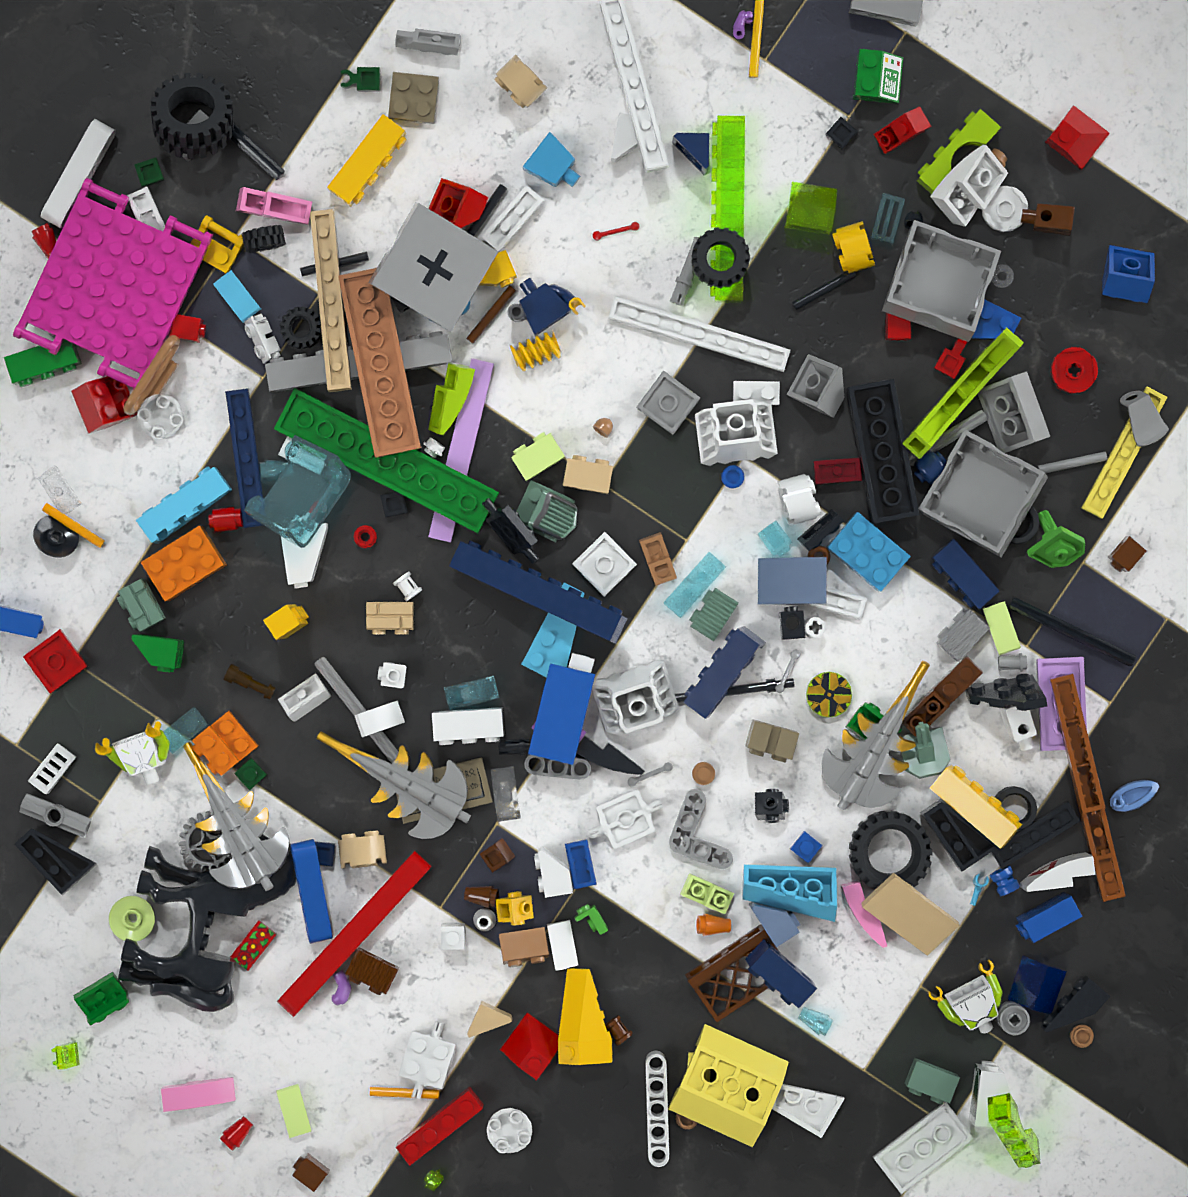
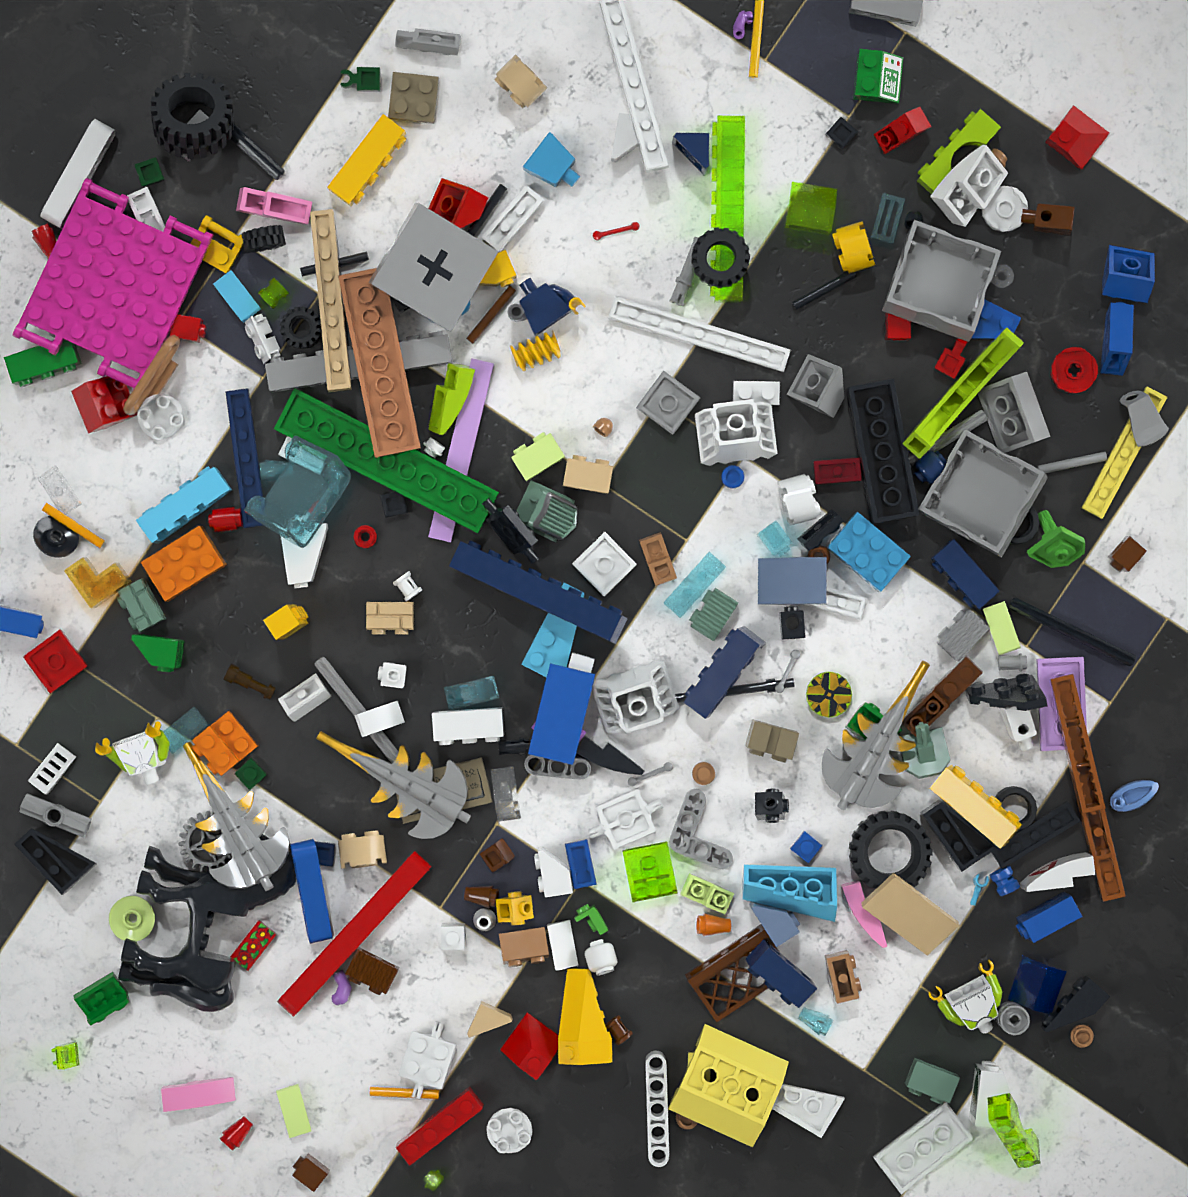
white bush [805,617,826,638] -> none
none -> clear yellow brick [64,557,133,608]
none -> clear neon green wheel [257,277,290,309]
none -> white head [584,940,617,975]
none -> clear neon green slope [622,841,678,902]
none -> medium nougat brick [824,950,862,1004]
none -> blue slope [1100,302,1134,375]

